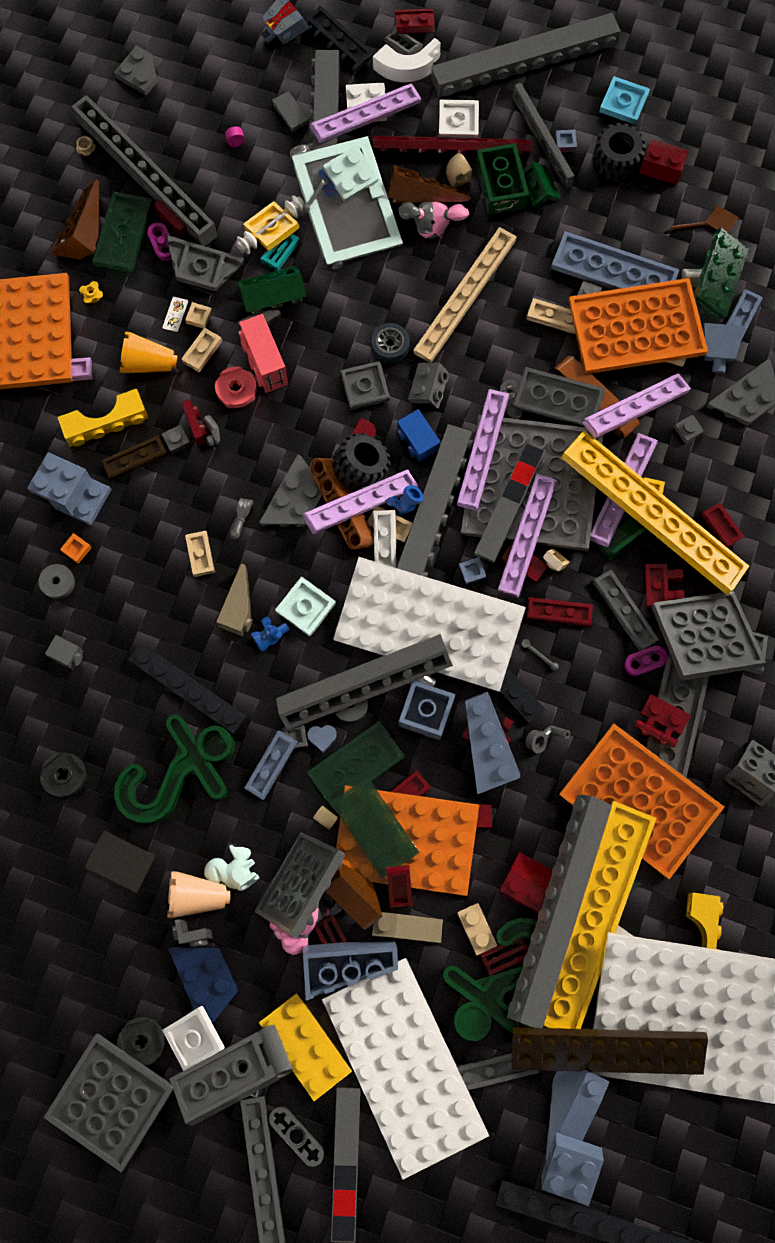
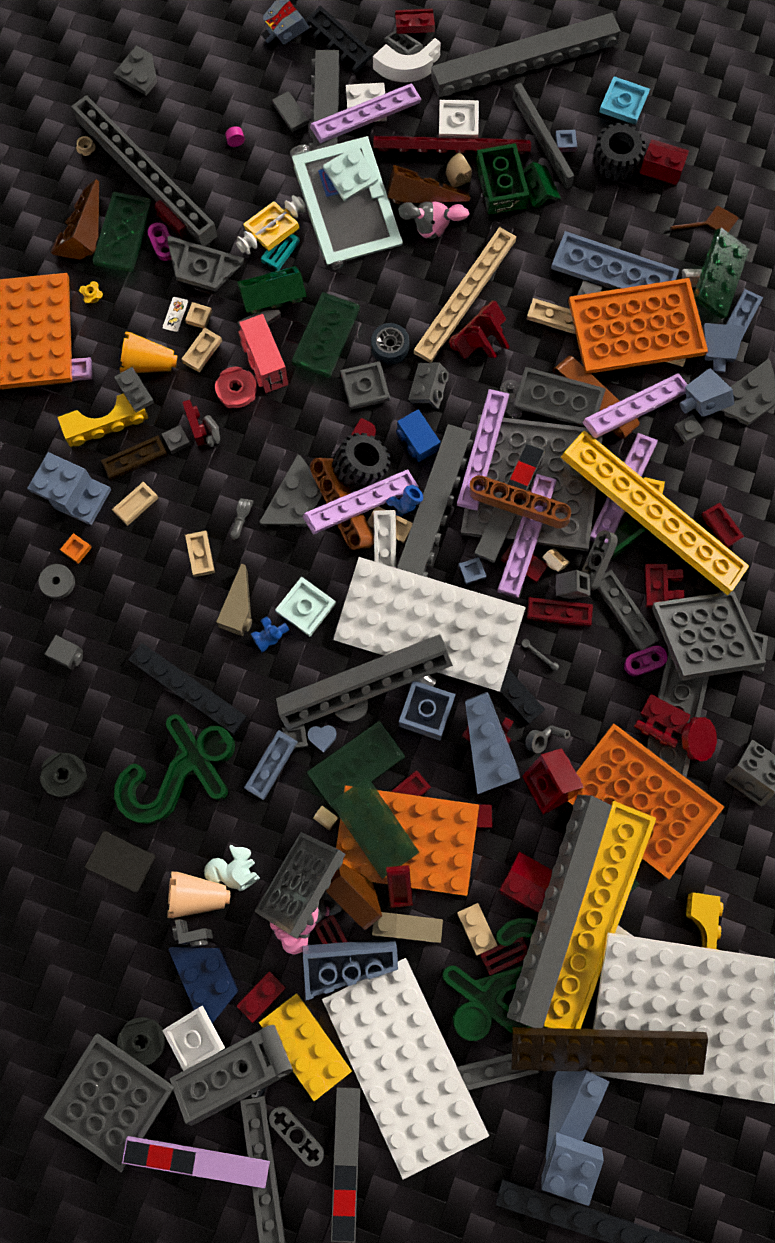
dark grey hinge [302,177,329,212] -> none
none -> tan tile [112,482,158,526]
none -> dark grey plate [114,367,154,413]
none -> lavender tile [122,1136,270,1188]
none -> dark red plate [237,971,286,1023]
none -> clear green plate [292,292,360,378]
none -> dark red piece [449,301,510,359]
none -> dark orange beam [469,475,571,529]
none -> dark red slope [522,748,584,814]
none -> dark grey brick [555,570,590,600]
none -> dark grey beam [581,530,618,591]
none -> sand blue torso [680,368,734,416]
none -> dark red tile [682,717,717,761]

